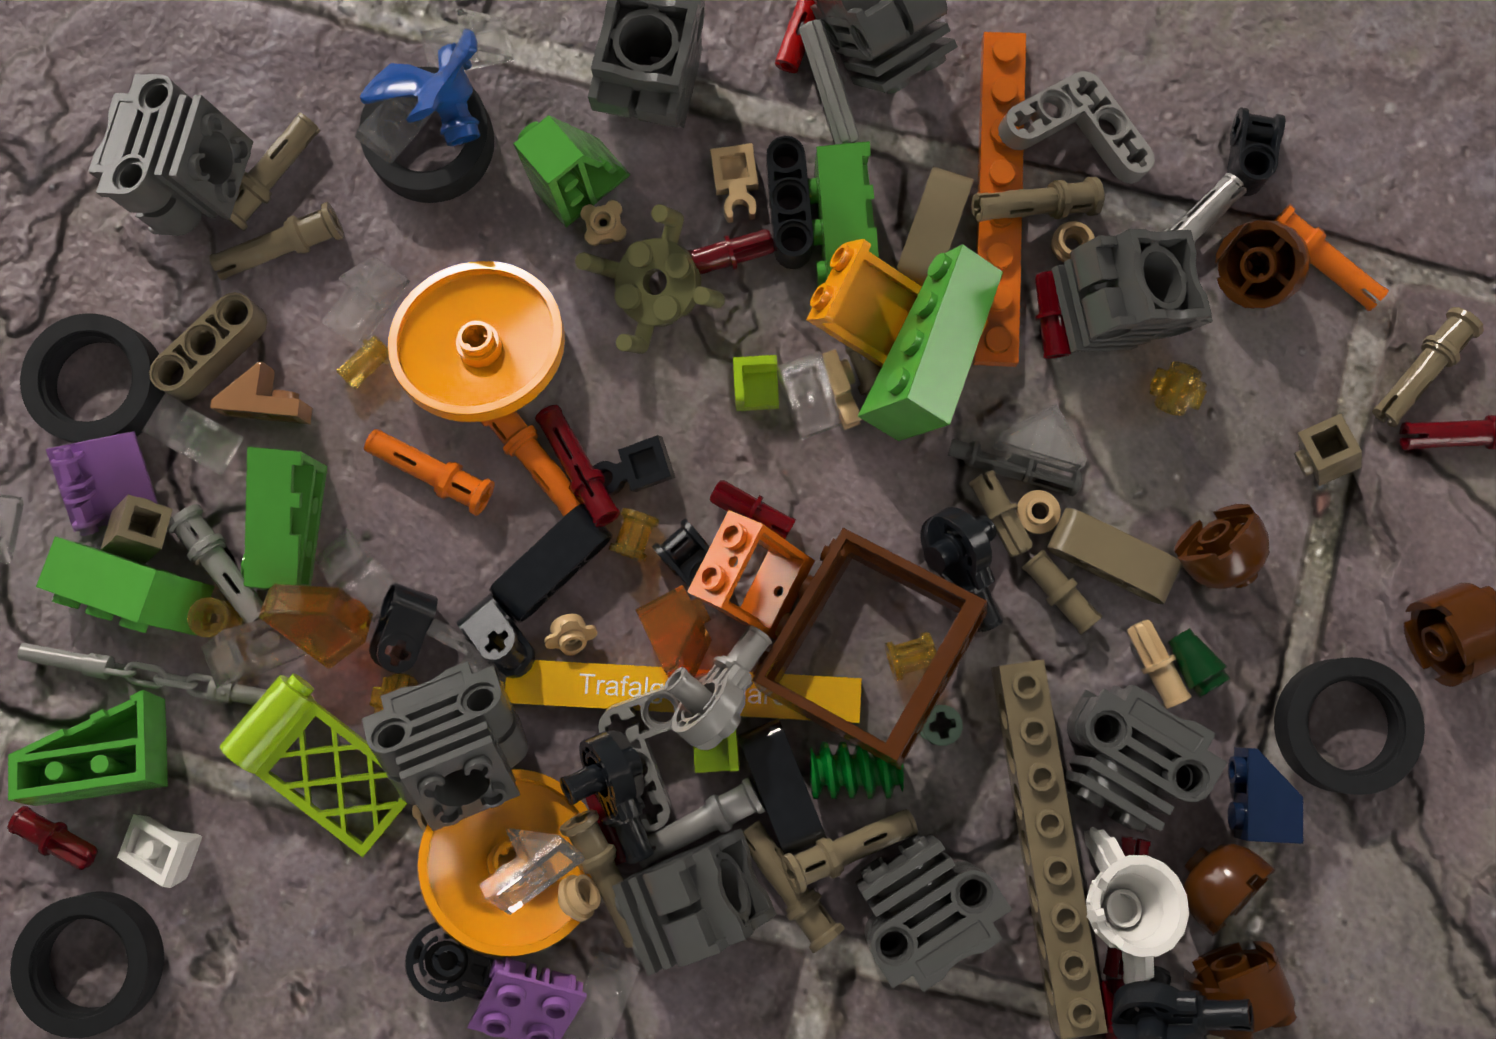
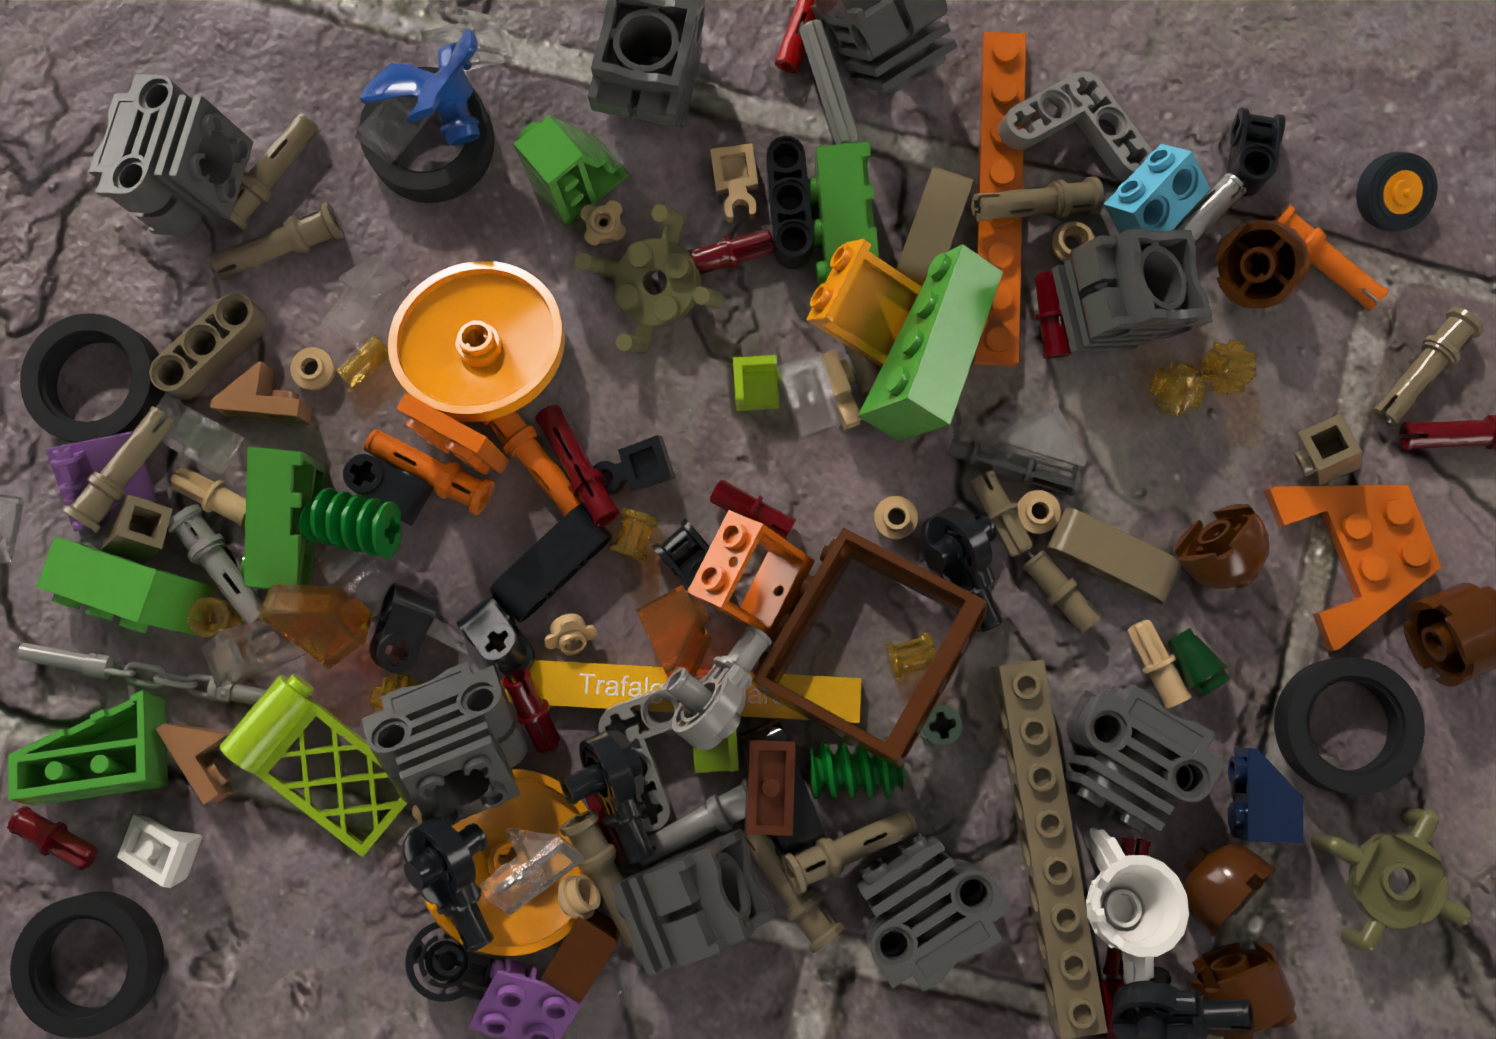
none -> dark tan pin [62,406,177,533]
none -> medium nougat slope [156,724,234,805]
none -> tan axle [170,466,246,528]
none -> tan plate [290,347,335,391]
none -> green piece [299,488,402,559]
none -> black piece [343,454,434,526]
none -> orange plate [396,393,510,476]
none -> black pin [402,817,494,952]
none -> dark red axle [503,669,560,754]
none -> reddish brown slope [540,909,620,1005]
none -> copper plate [745,740,796,836]
none -> tan plate [874,496,918,540]
none -> medium azure brick [1104,144,1211,233]
none -> clear yellow gear [1201,339,1258,395]
none -> orange wing [1264,485,1442,652]
none -> olive plate [1310,807,1472,953]
none -> black wheel [1356,152,1438,231]

